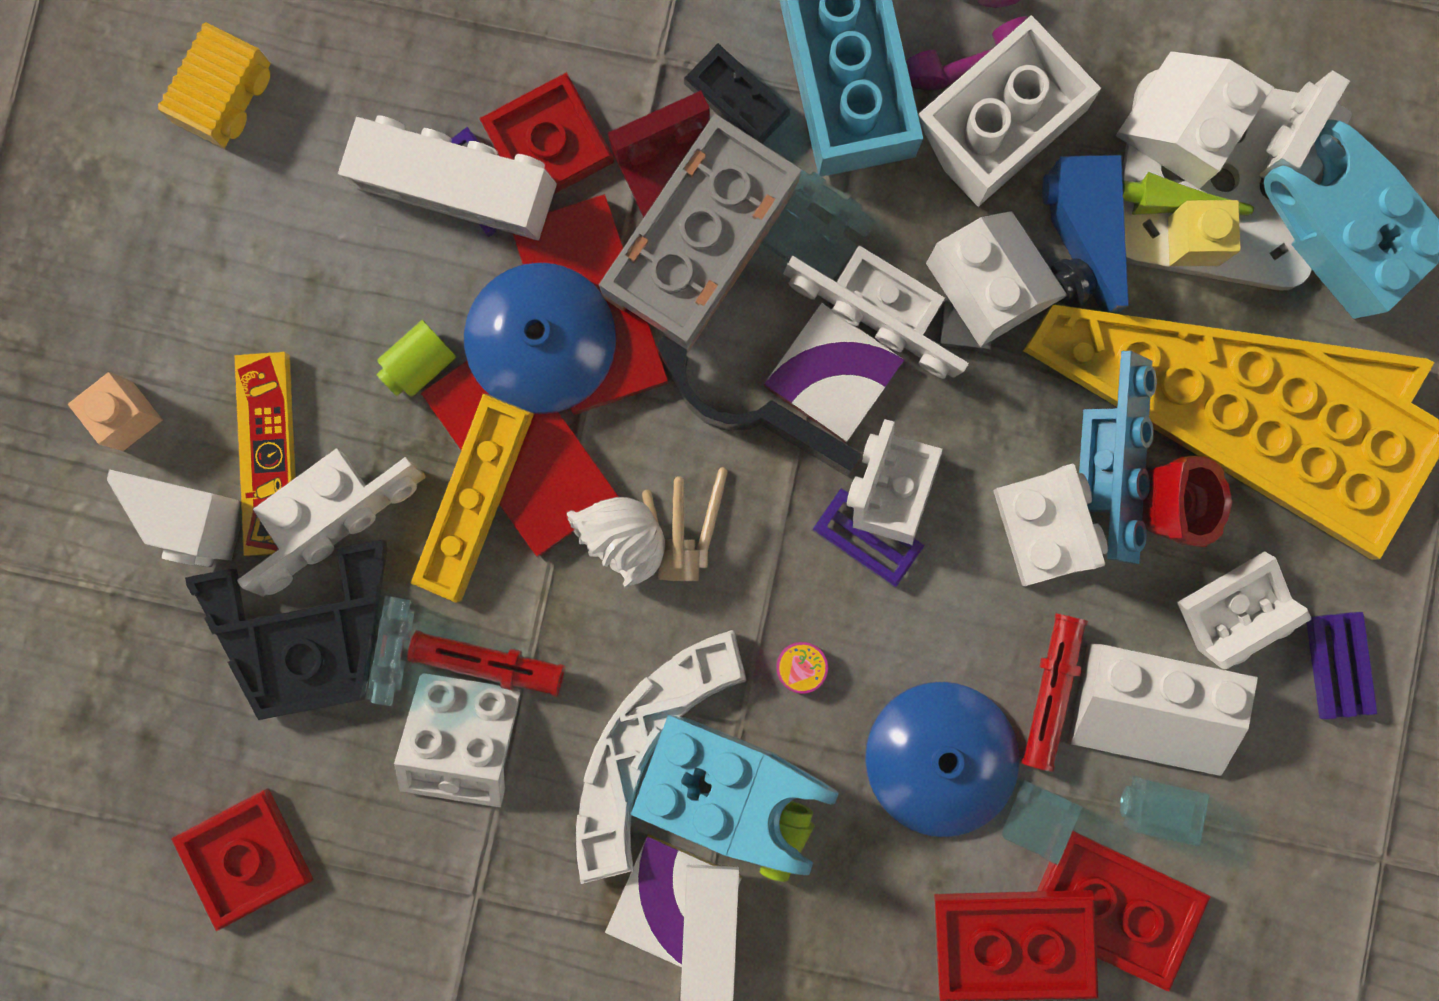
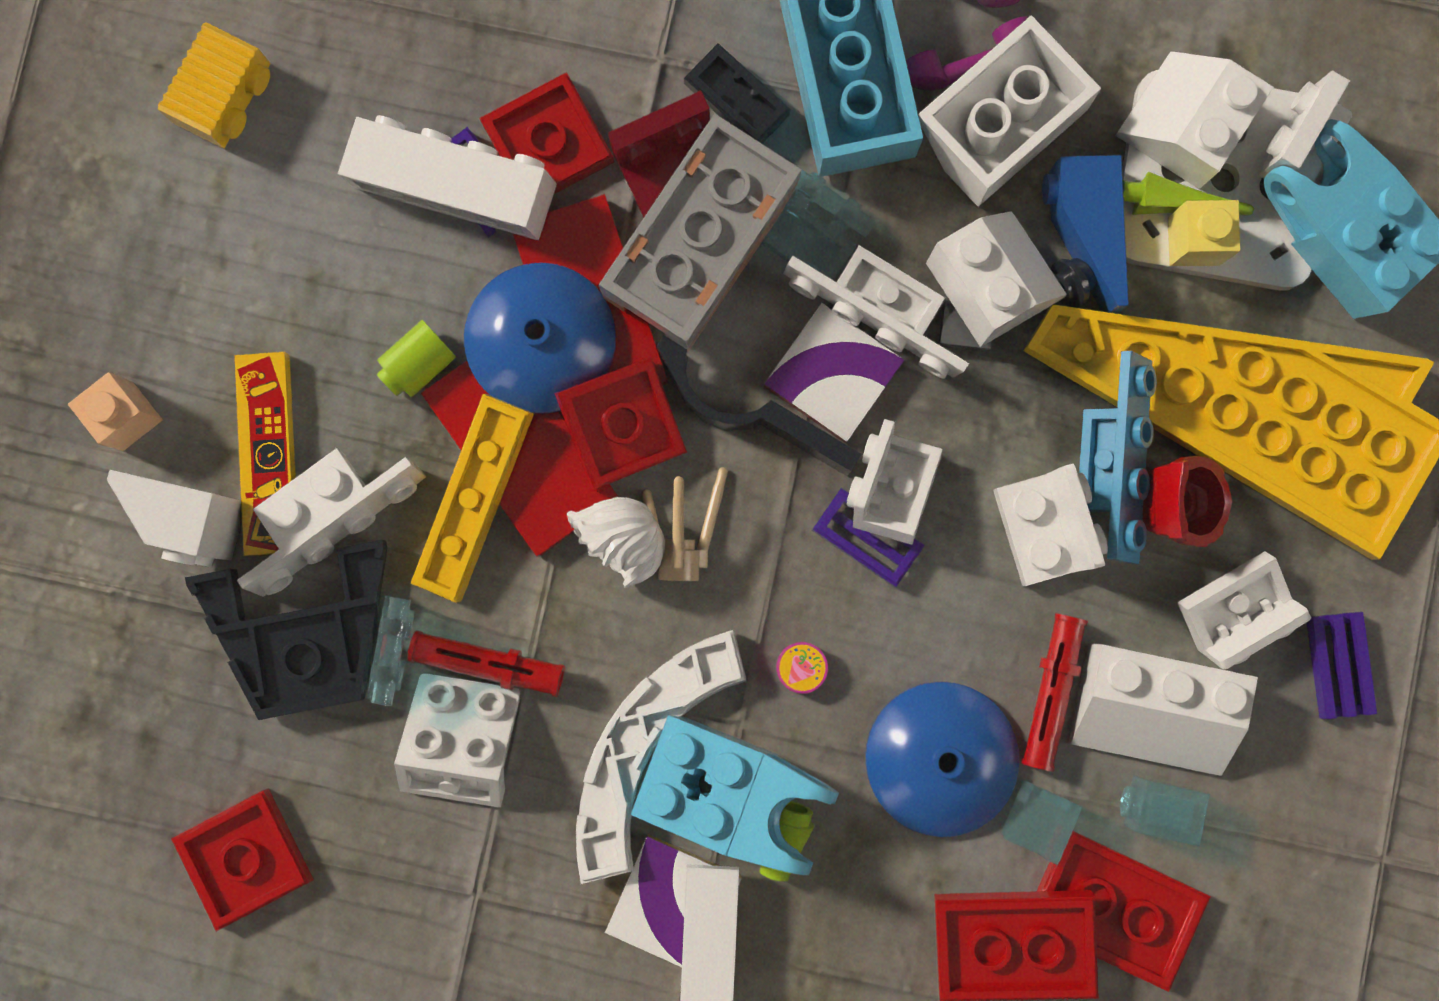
none -> red tile [554,357,687,490]

